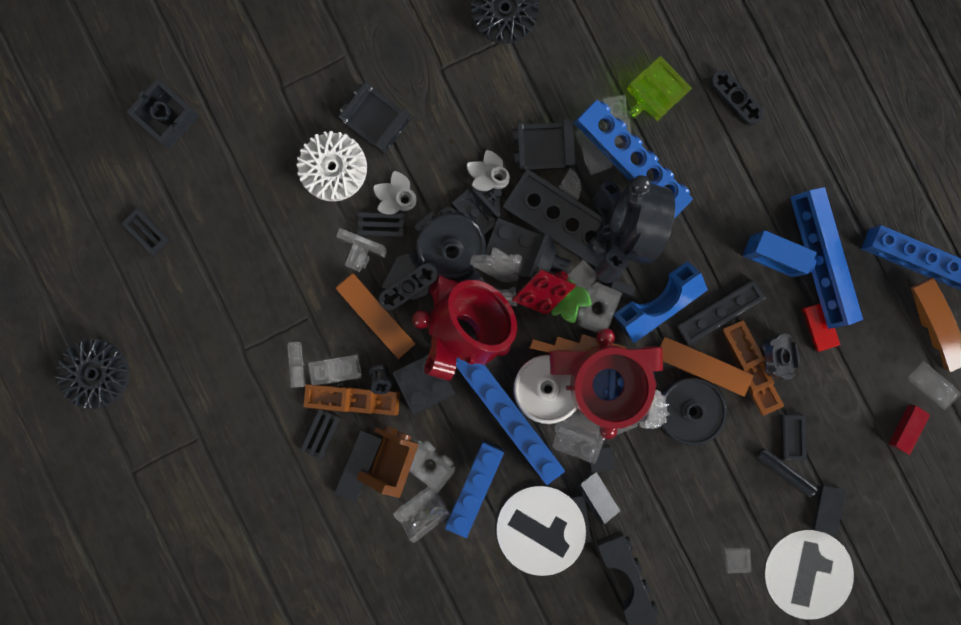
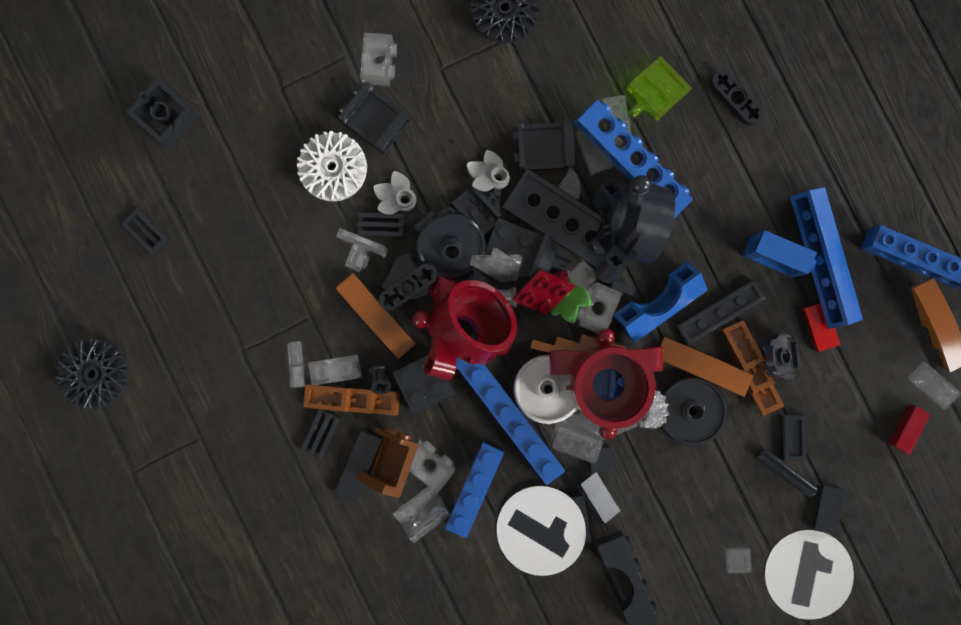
none -> clear brick [360,33,397,86]

